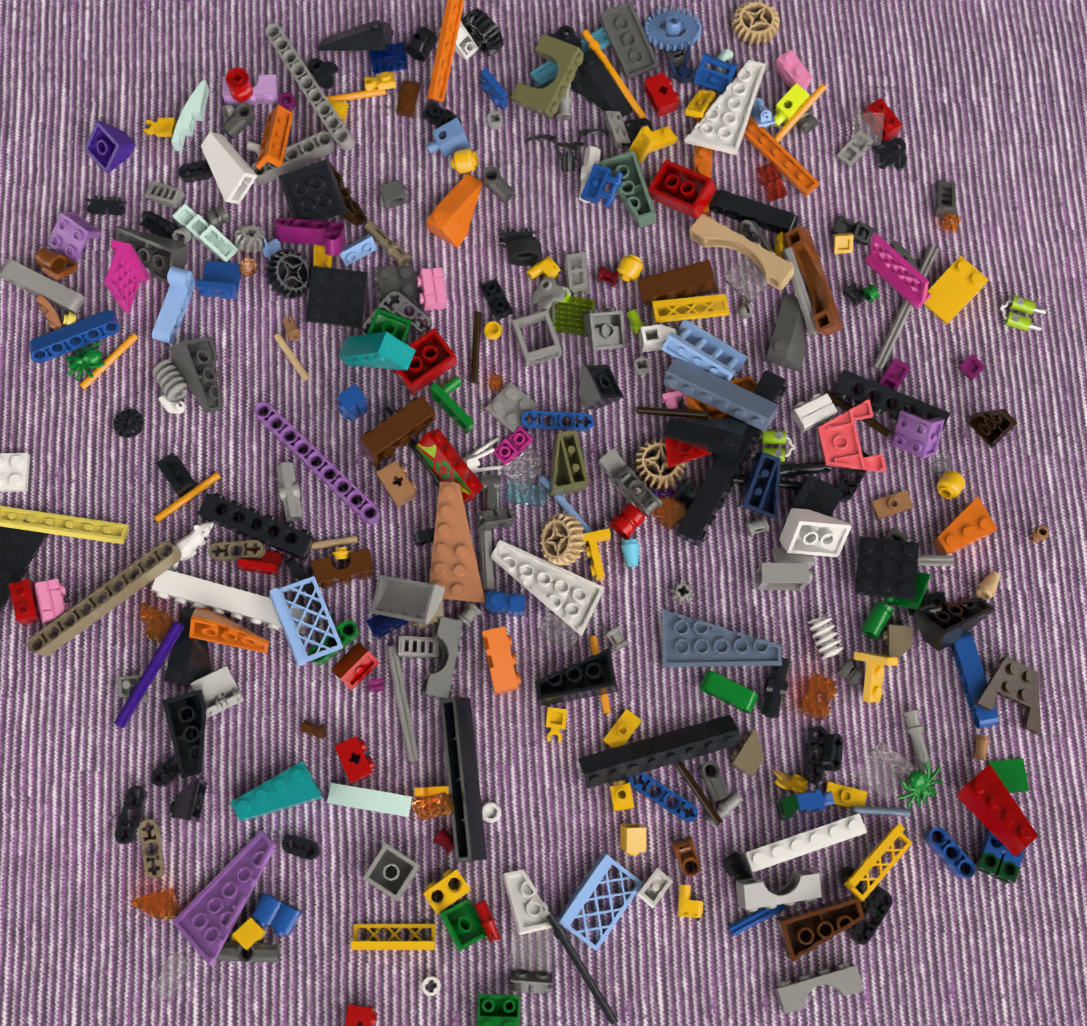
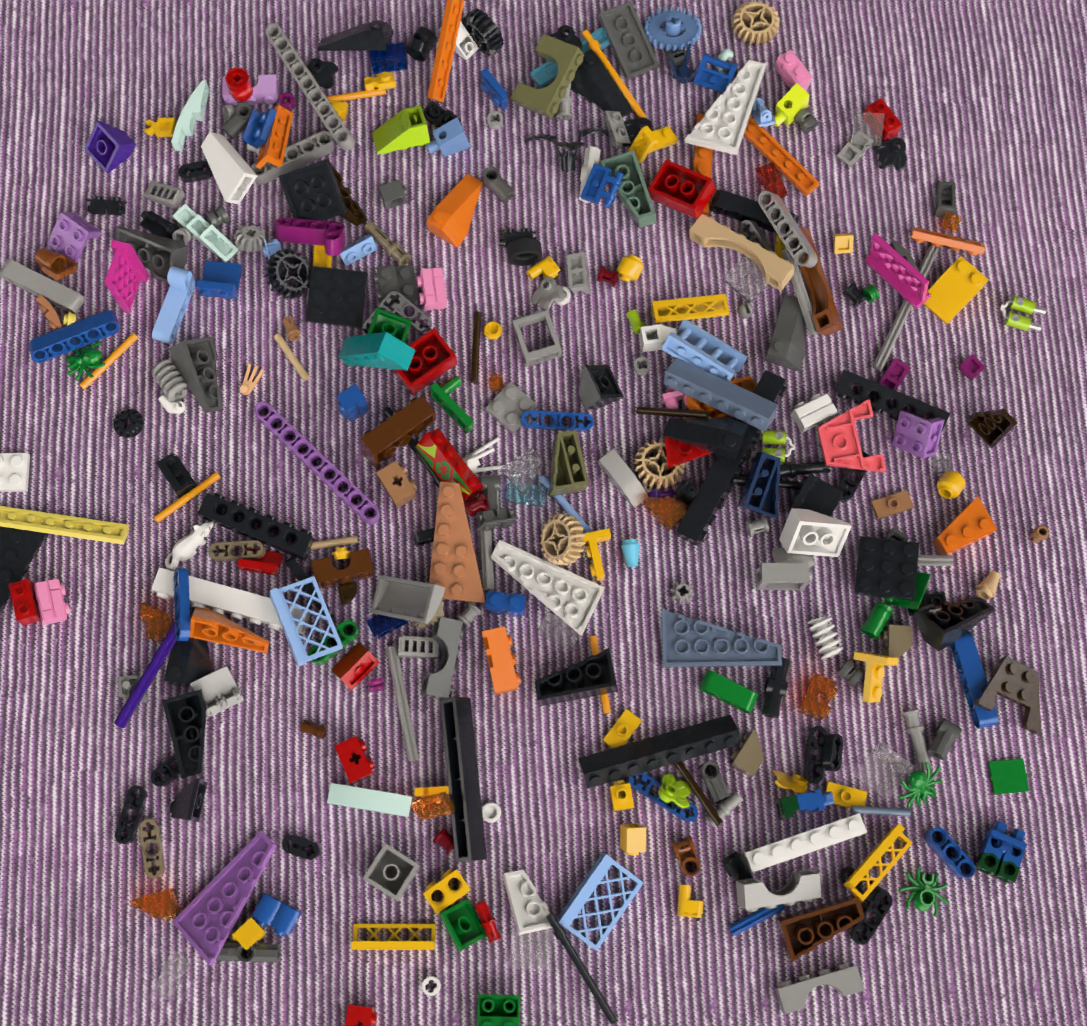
dark tan beam [28,541,182,657] -> none
teal wedge [230,761,324,822] -> none
clear orange plate [239,258,257,277] -> none
light grey piece [277,462,303,521] -> none
reddish brown plate [396,80,421,118] -> none
yellow head [451,148,479,174] -> none
black slope [479,279,513,321] -> none
dark pink slope [493,426,534,465] -> none
dark grey hinge [510,969,552,994] -> none
yellow plate [546,707,568,743] -> none
clear neon green tile [554,295,595,337] -> none
plate [583,307,627,351] -> none
light grey bush [604,626,629,652] -> none
red wheel [609,503,646,539] -> none
dark grey piece [611,464,663,518] -> none
white slope [637,868,673,908] -> none
reddish brown wedge [638,259,719,306] -> none
red brick [643,72,680,117] -> none
yellow plate [685,89,716,118] -> none
light orange bar [773,83,827,142] -> none
dark brown bar [825,391,891,437] -> none
black slope [831,215,874,246] -> none
red wedge [956,764,1038,857] -> none
medium nougat pin [974,735,991,761] -> none
none -> blue beam [173,567,190,641]
none -> light nougat piece [240,364,264,395]
none -> blue bracket [241,108,277,149]
none -> dark brown tile [338,582,358,606]
none -> lime slope [372,105,430,155]
none -> dark red bush [464,494,490,517]
none -> lime plate [658,773,691,808]
none -> light grey beam [758,191,818,268]
none -> green animal [898,867,949,917]
none -> orange plate [910,226,986,256]
none -> dark grey piece [928,718,962,761]

